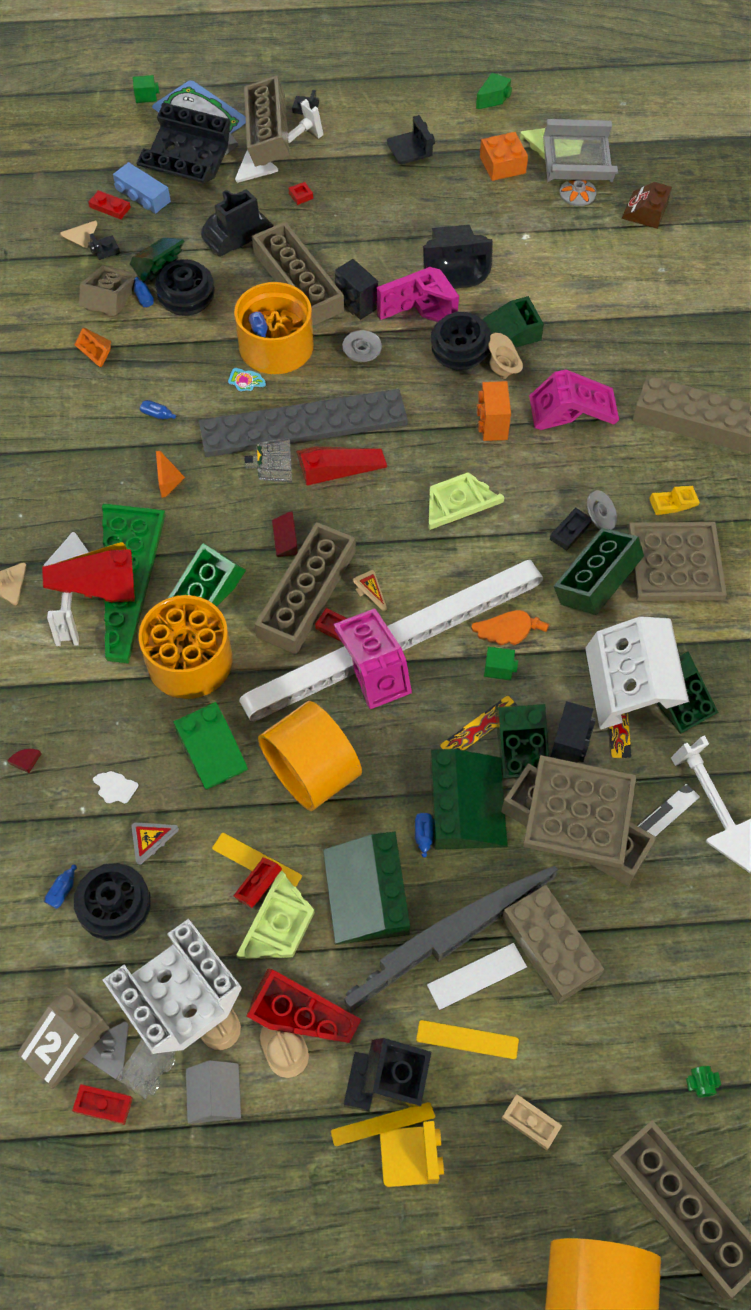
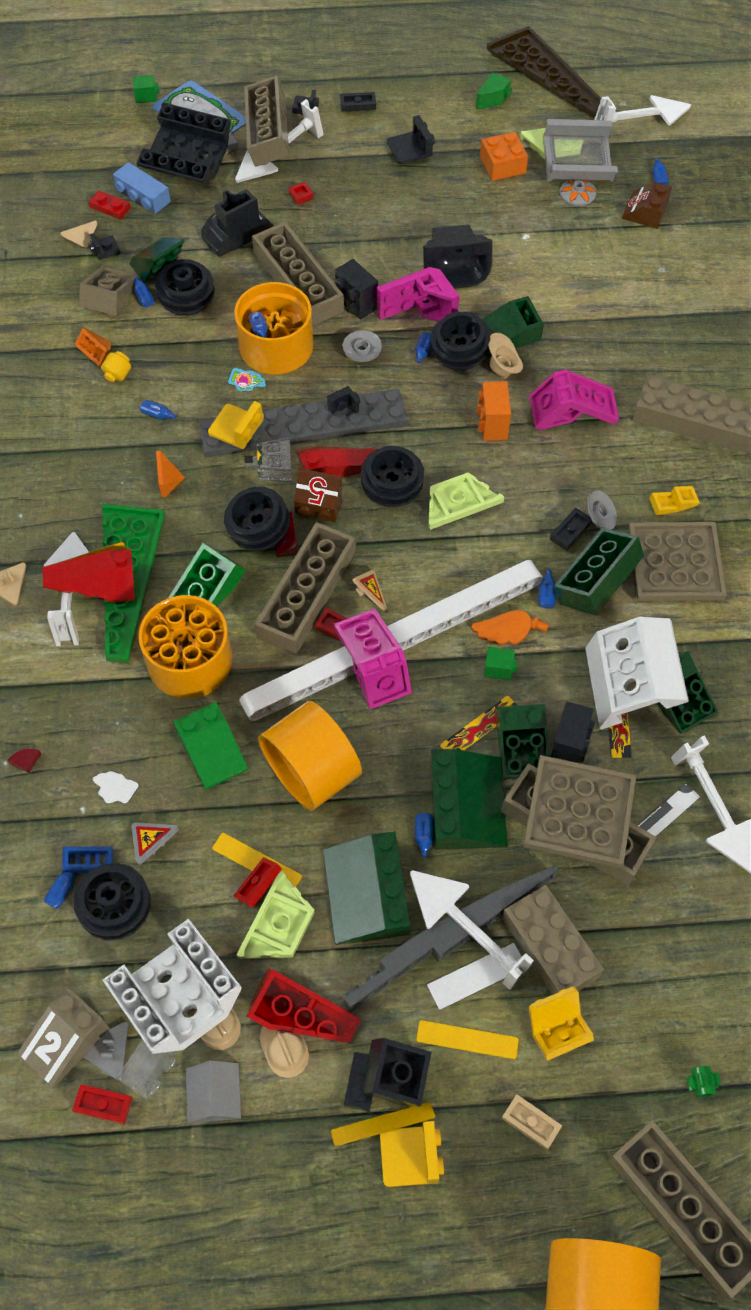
none -> blue slope [62,847,113,875]
none -> yellow head [101,351,131,383]
none -> yellow bracket [208,401,264,449]
none -> black wheel [224,487,290,551]
none -> reddish brown slope [294,468,342,522]
none -> black bracket [327,386,361,414]
none -> black plate [340,92,376,112]
none -> black wheel [361,446,424,507]
none -> white piece [410,870,534,990]
none -> blue piece [415,332,432,363]
none -> dark brown wing [487,26,601,118]
none -> yellow bracket [529,987,594,1061]
none -> blue piece [538,569,556,609]
none -> white piece [594,95,691,126]
none -> blue piece [652,158,669,185]

